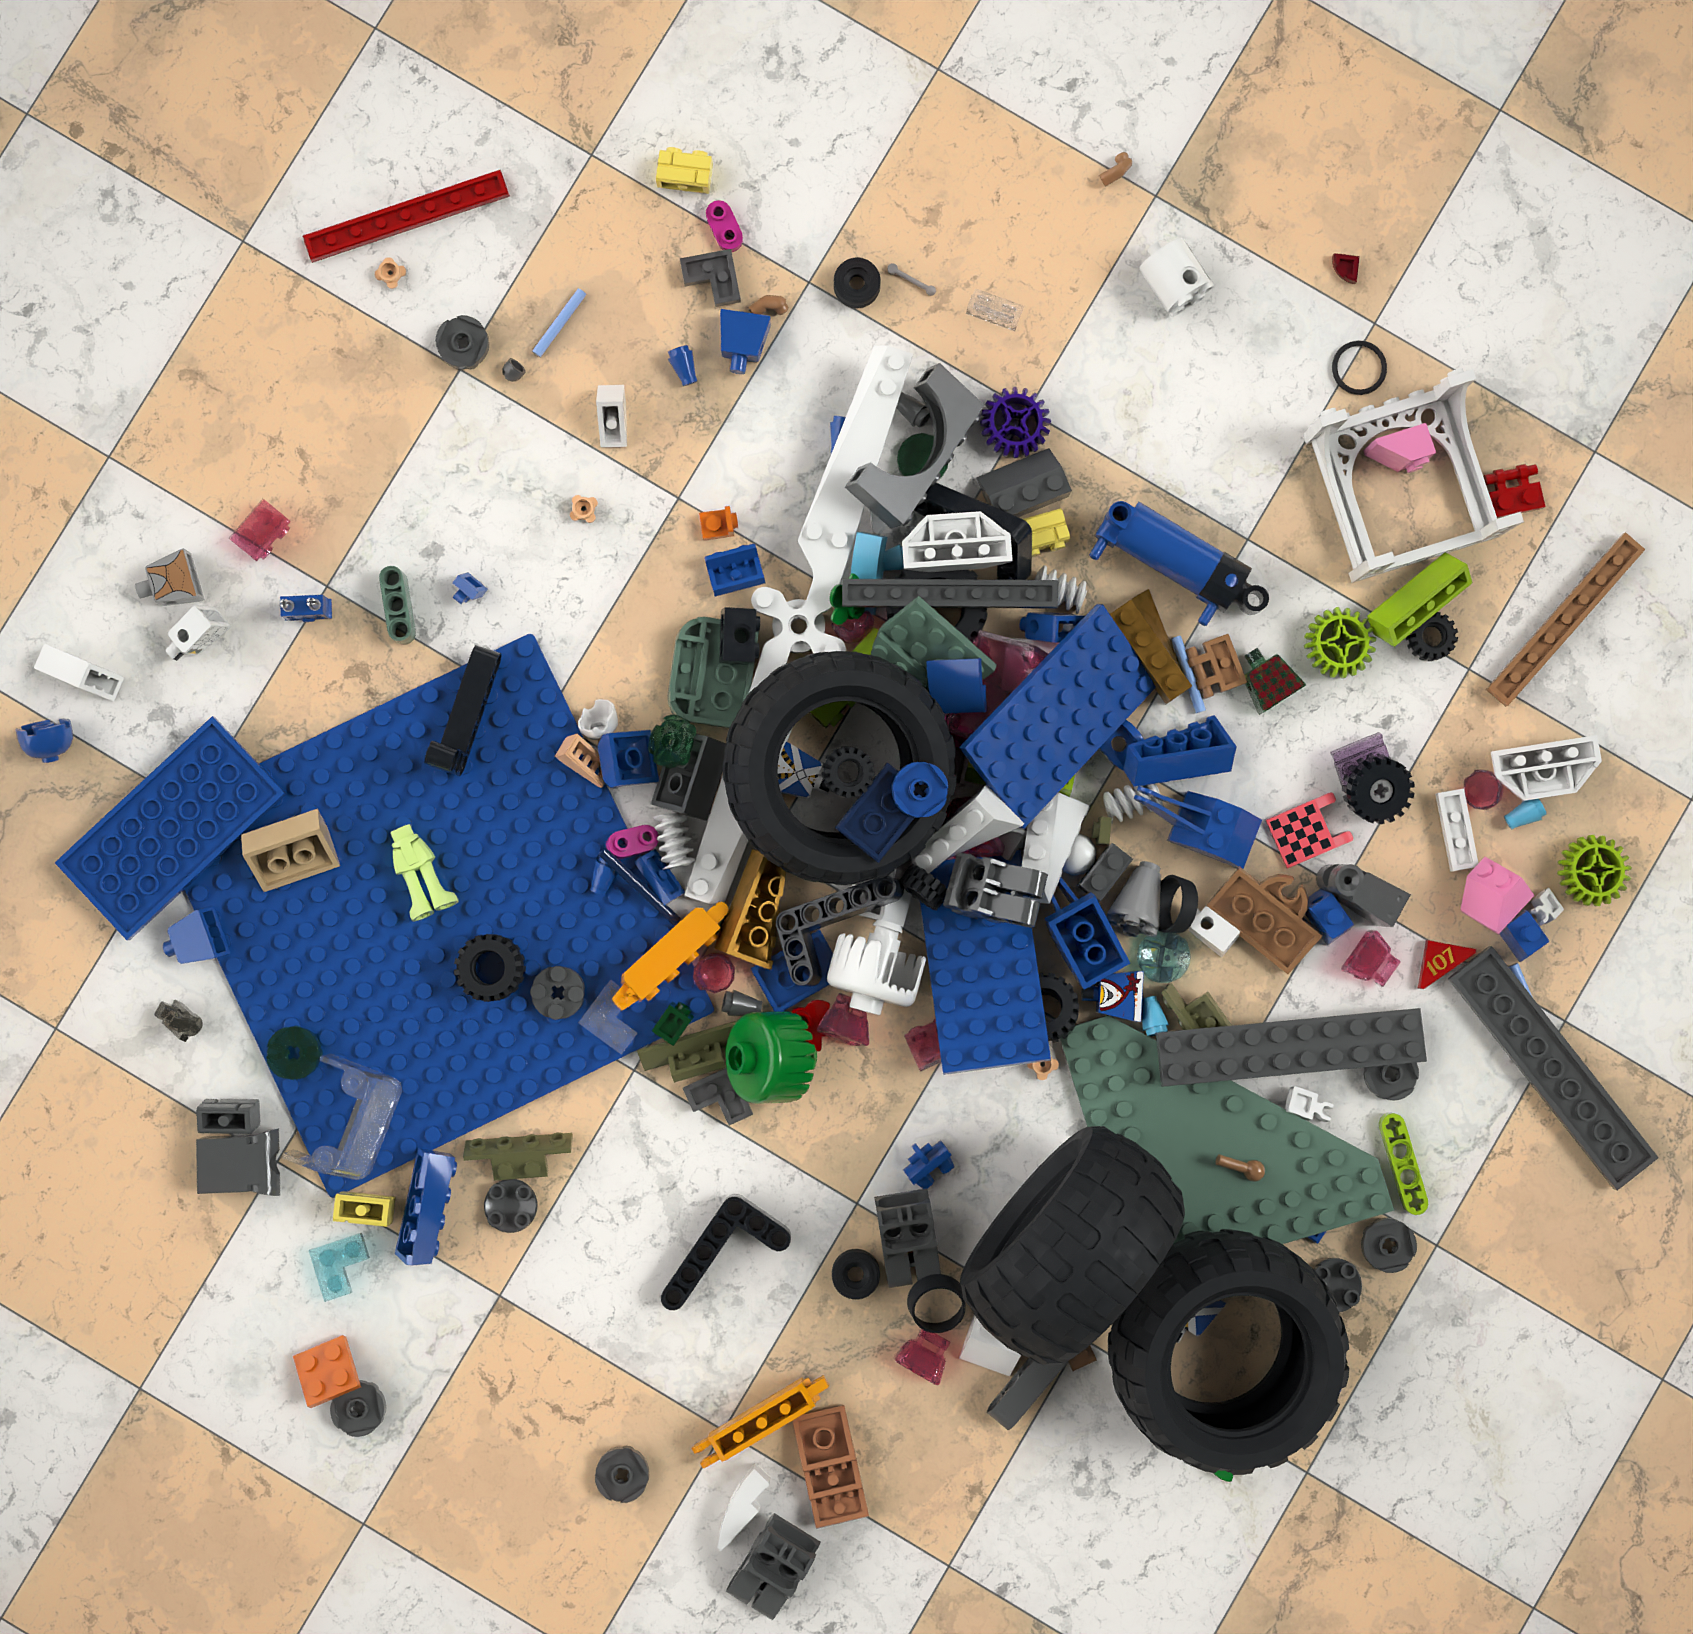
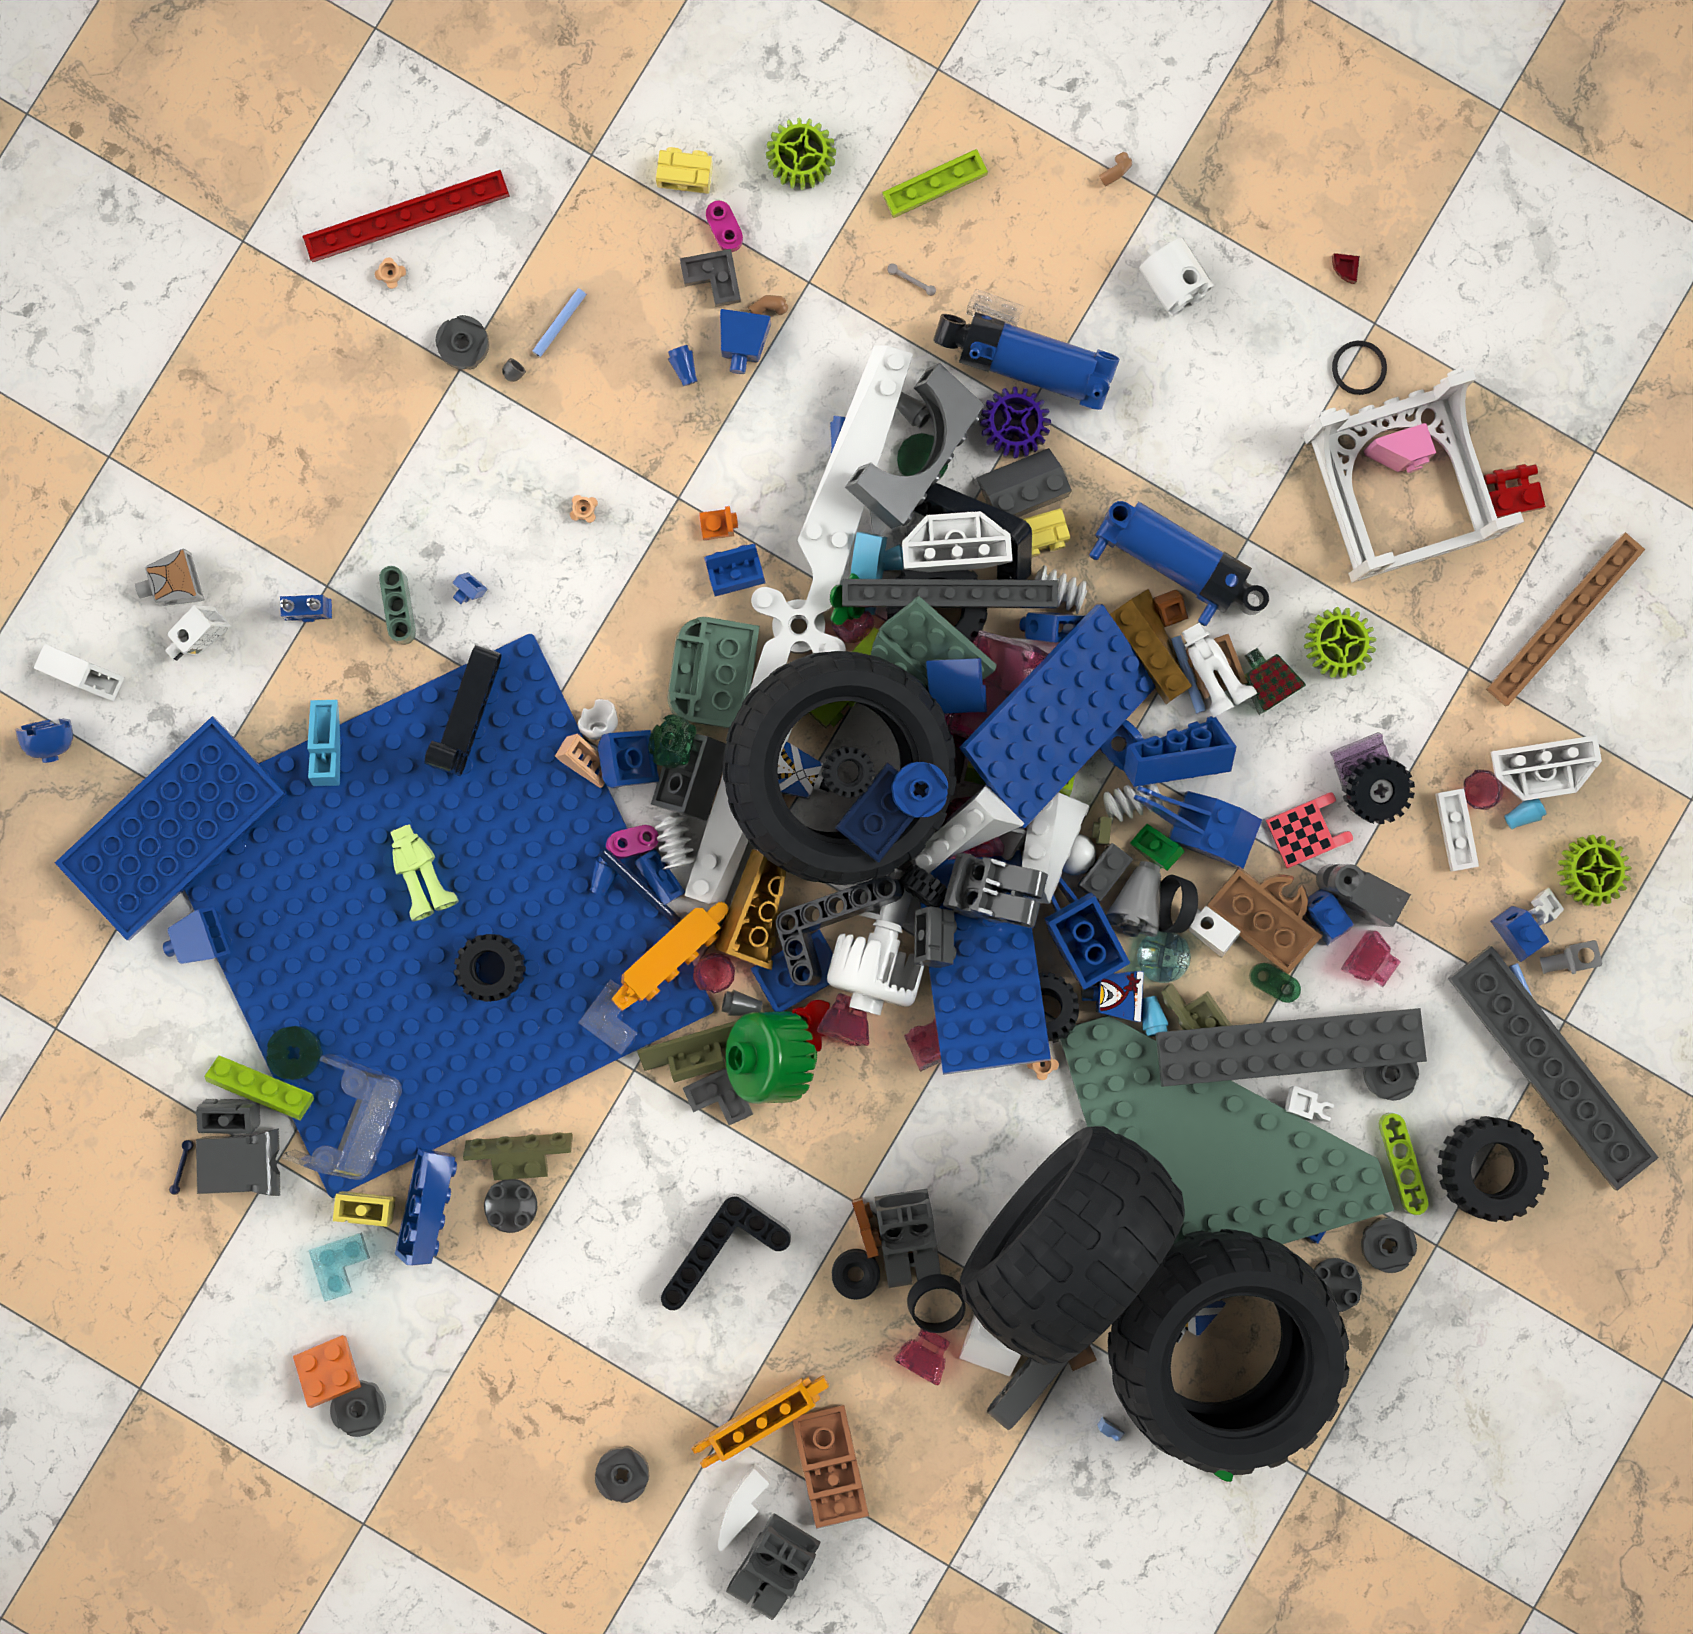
clear smoke hips [154,1000,203,1042] -> none
clear pink bracket [229,498,291,561] -> none
tan slope [241,809,340,892] -> none
dark grey plate [530,966,585,1020] -> none
white slope [596,385,627,447] -> none
dark green bracket [652,1002,694,1046] -> none
black brick [719,607,760,665] -> none
black tyre [834,257,881,308] -> none
blue hips [903,1140,955,1189] -> none
medium nougat bar [1215,1154,1265,1182] -> none
lime brick [1367,552,1473,647] -> none
black tyre [1406,612,1458,661] -> none
red tile [1418,940,1476,989] -> none
bright pink slope [1460,857,1534,935] -> none
none -> dark blue hinge [169,1140,194,1195]
none -> lime plate [204,1055,314,1121]
none -> medium azure slope [307,700,340,786]
none -> lime gear [766,117,836,190]
none -> dark orange plate [852,1197,882,1259]
none -> lime plate [882,149,988,218]
none -> dark grey brick [914,907,957,968]
none -> blue piece [933,312,1120,410]
none -> light blue tile [1097,1417,1125,1441]
none -> green slope [1130,824,1185,871]
none -> dark orange slope [1153,590,1188,628]
none -> white piece [1182,623,1257,718]
none -> clear green plate [1249,963,1301,1003]
none -> black tyre [1437,1116,1549,1222]
none -> light grey bracket [1540,940,1602,974]

